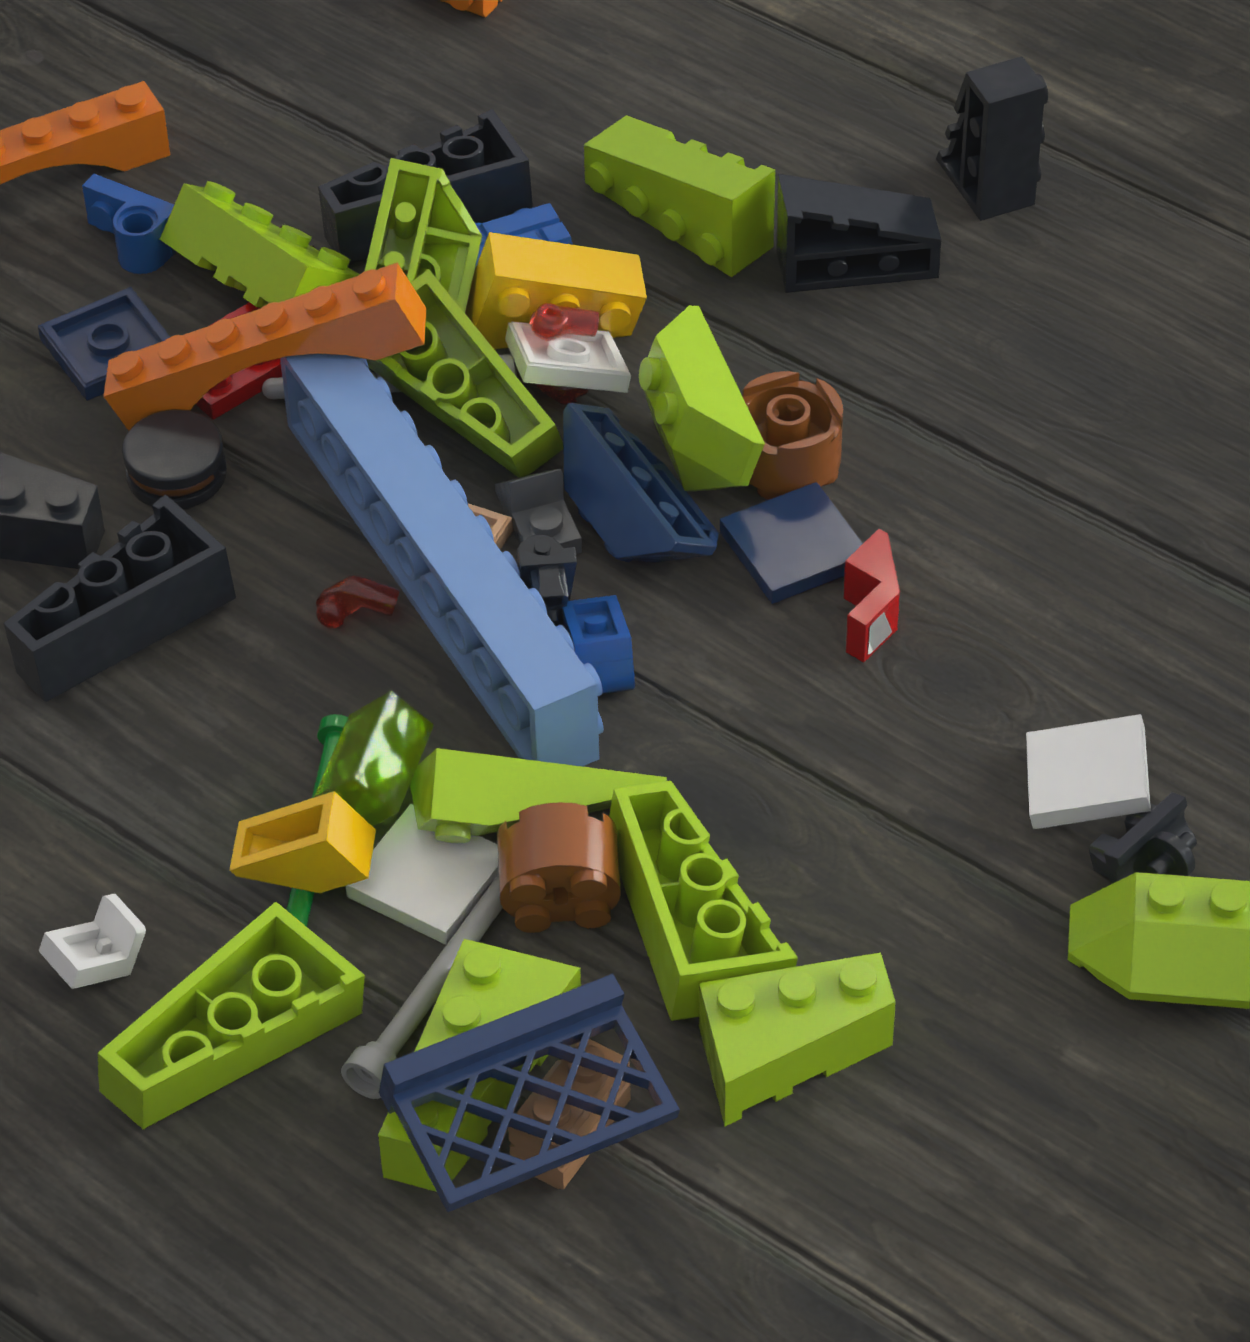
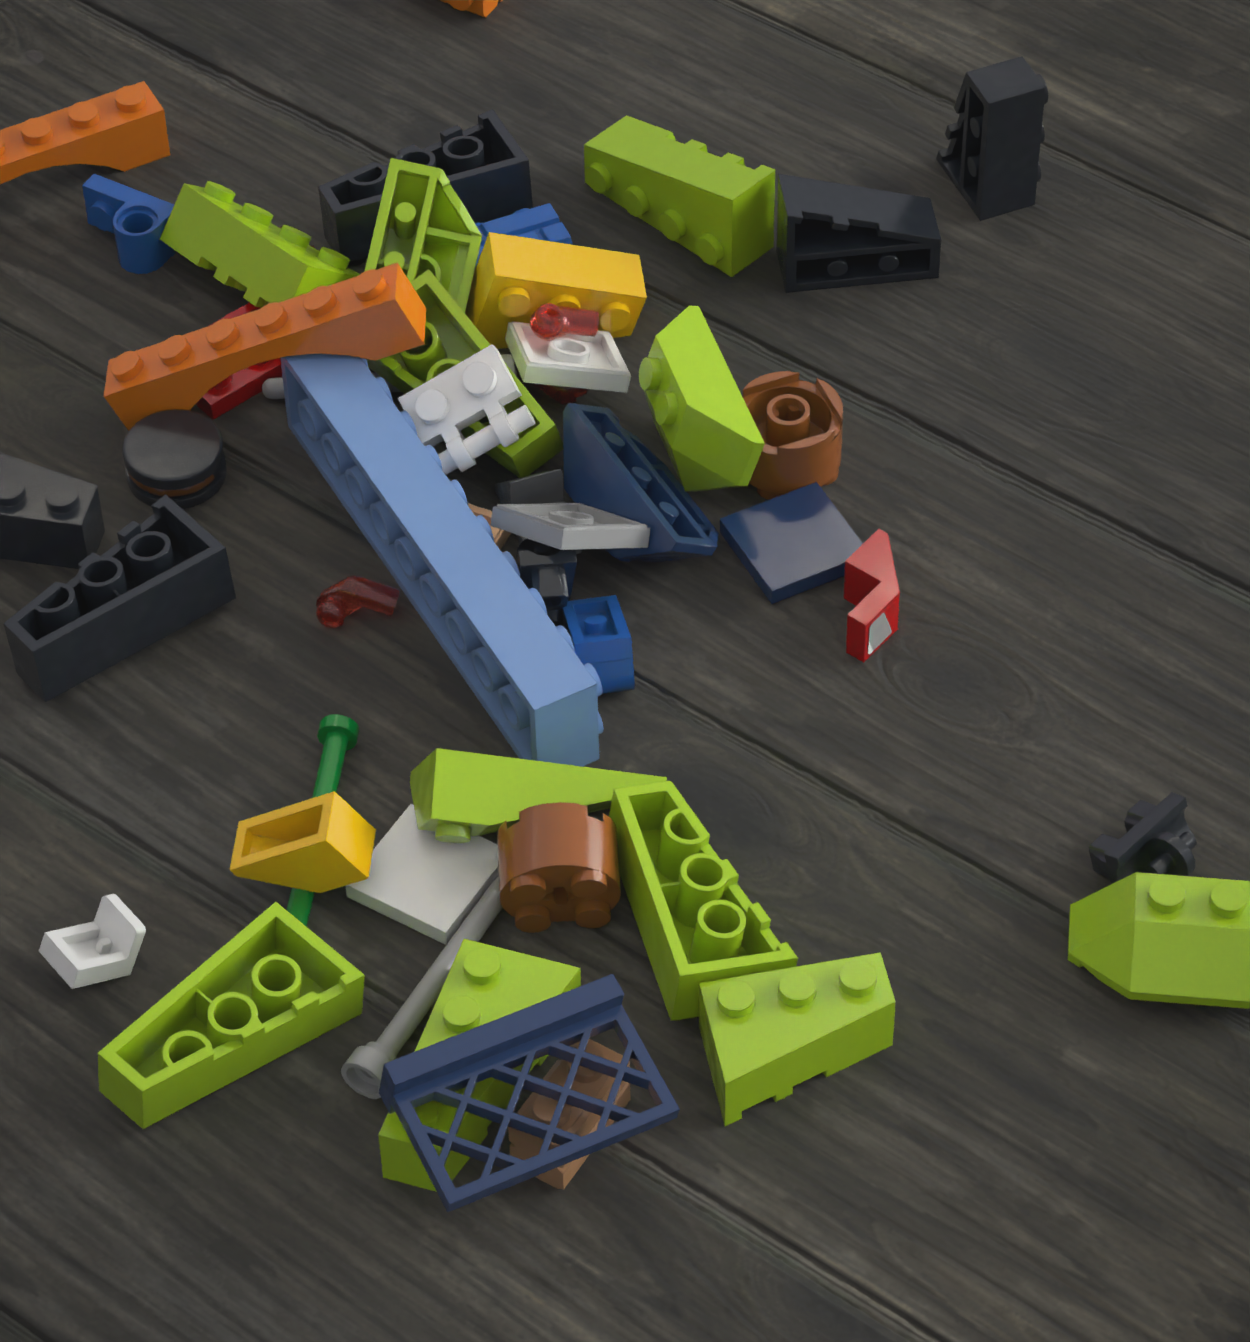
dark blue tile [38,287,170,401] -> none
clear neon green brick [314,691,434,826] -> none
white tile [1026,714,1151,829] -> none
none -> white plate [398,344,536,475]
none -> light grey tile [491,503,650,550]

